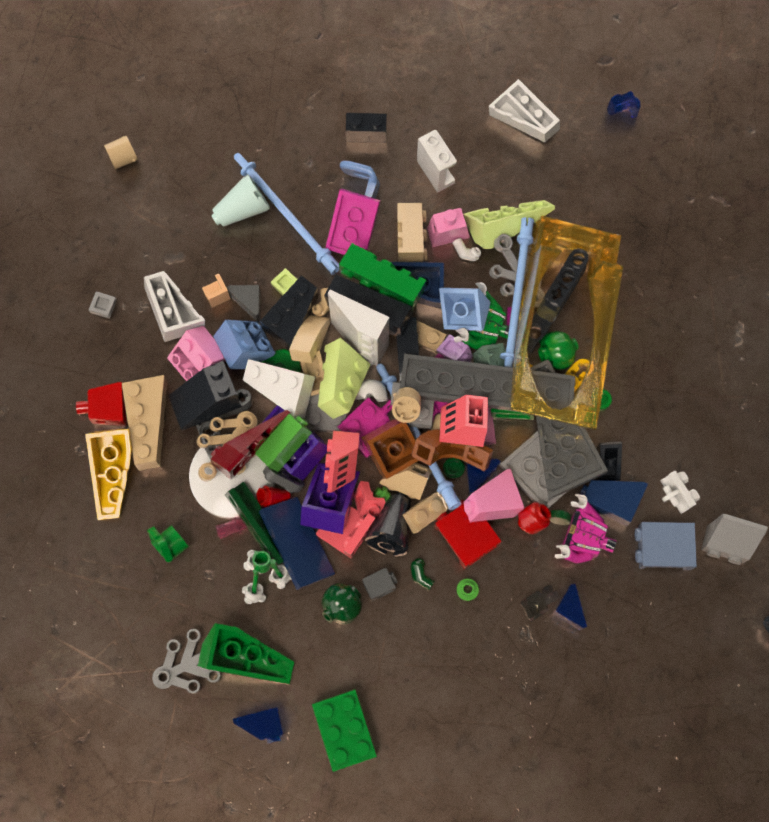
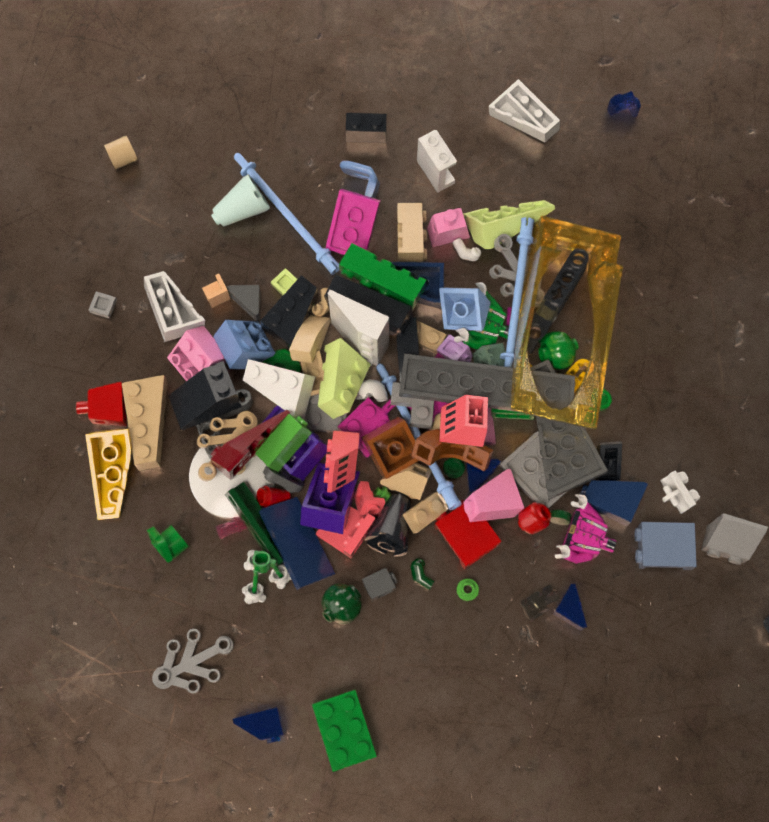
green wedge [197,623,294,684] -> none
tan piece [392,387,421,423] -> none

